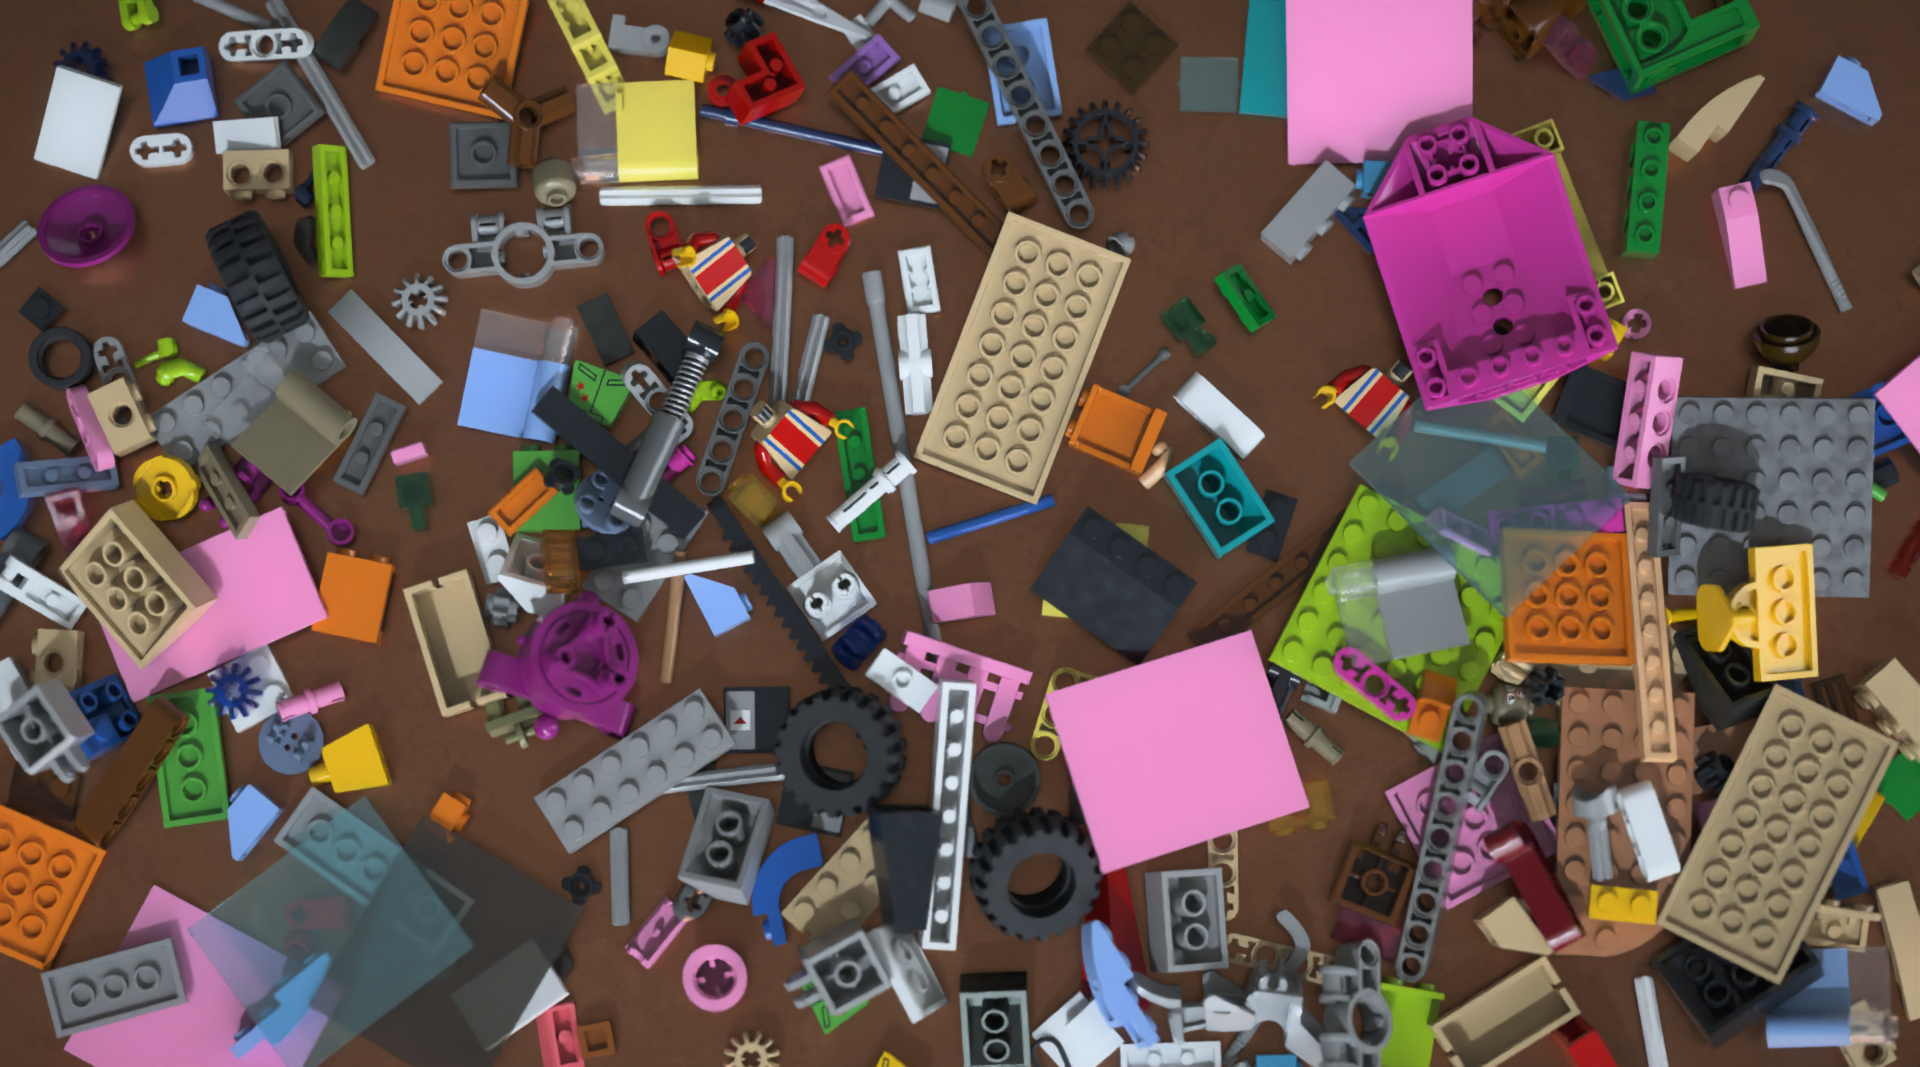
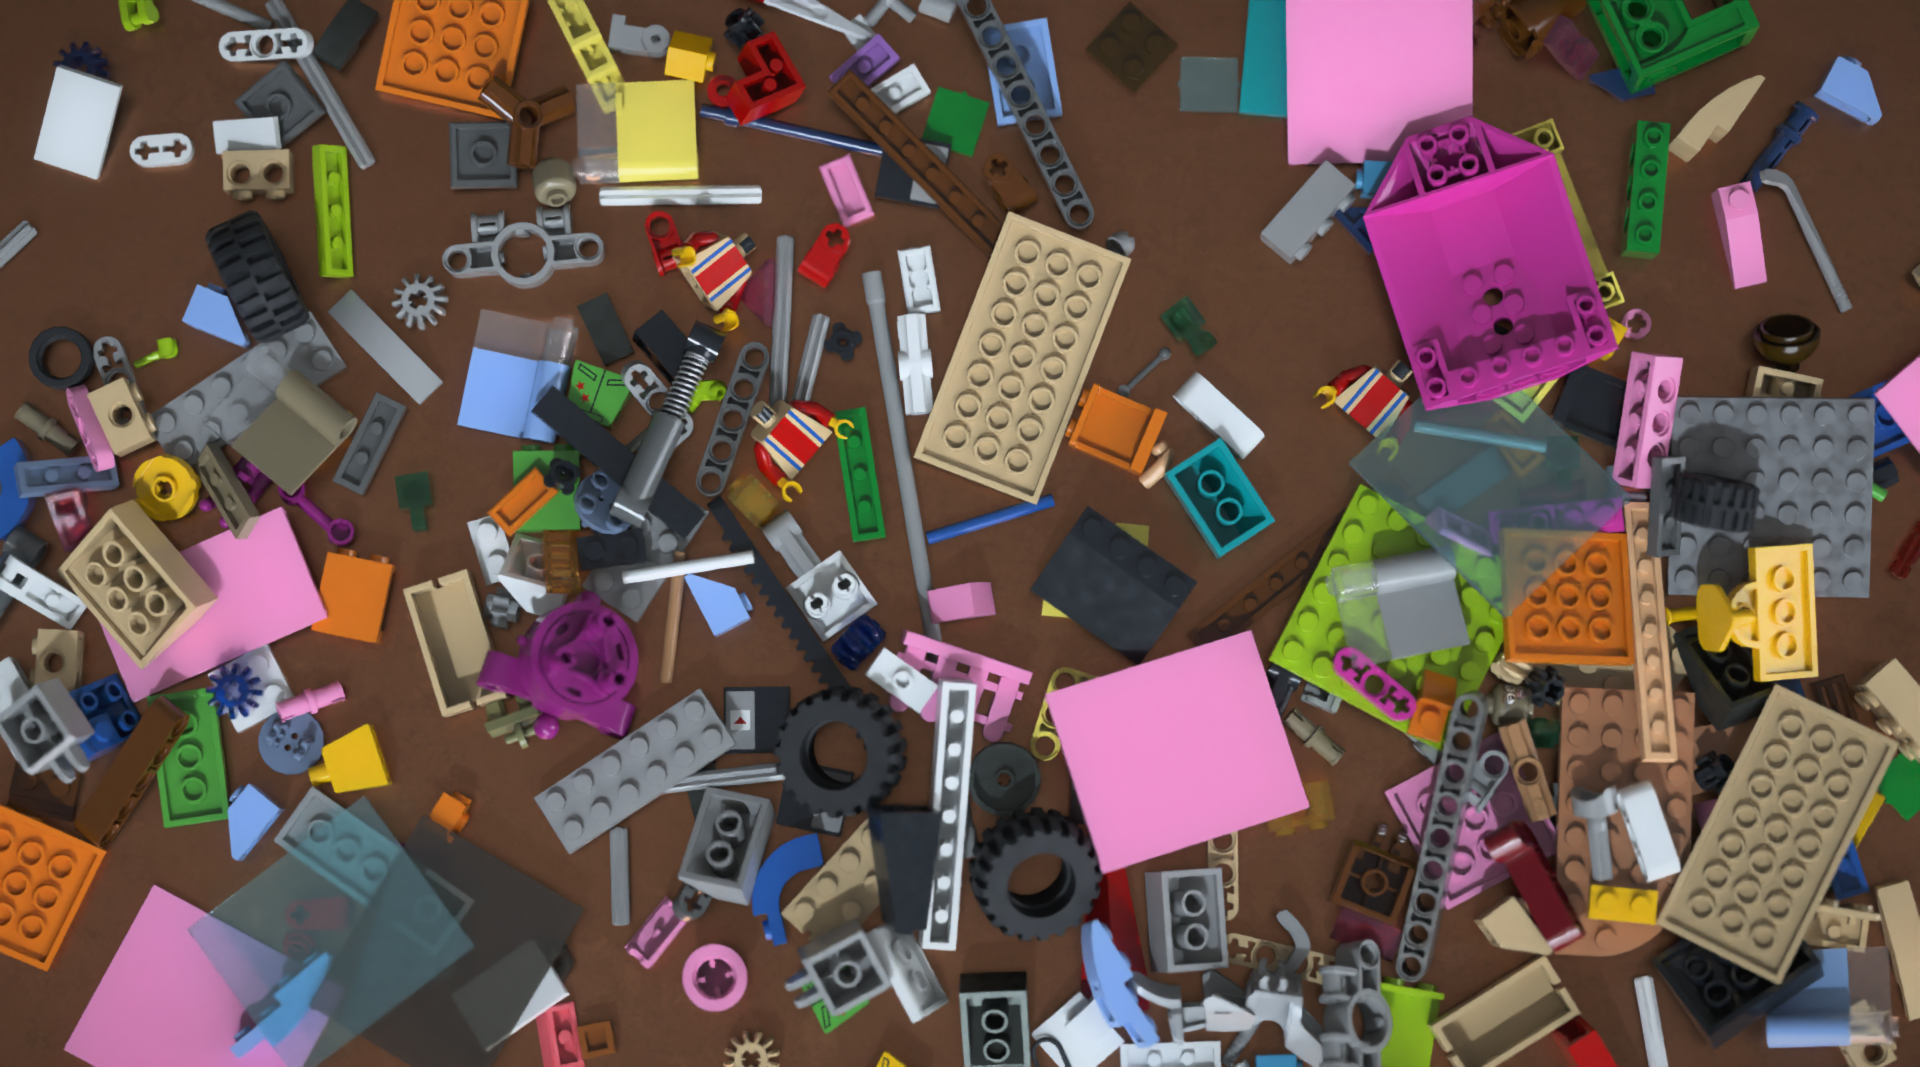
black plate [18,287,67,331] -> none
magenta dish [37,185,136,268] -> none
light grey plate [41,938,189,1038] -> none
blue slope [144,46,219,128] -> none
lime arm [155,357,207,386] -> none
clear smoke arm [293,216,318,267] -> none
dark blue hand [294,169,315,209] -> none
bright pink tile [390,441,429,466] -> none
black plate [561,866,601,906] -> none
dark pink pin [662,443,697,484] -> none
white pin [826,449,918,533] -> none
black gear [1061,100,1150,189] -> none
green plate [1214,263,1277,333] -> none
black plate [1245,489,1298,563] -> none

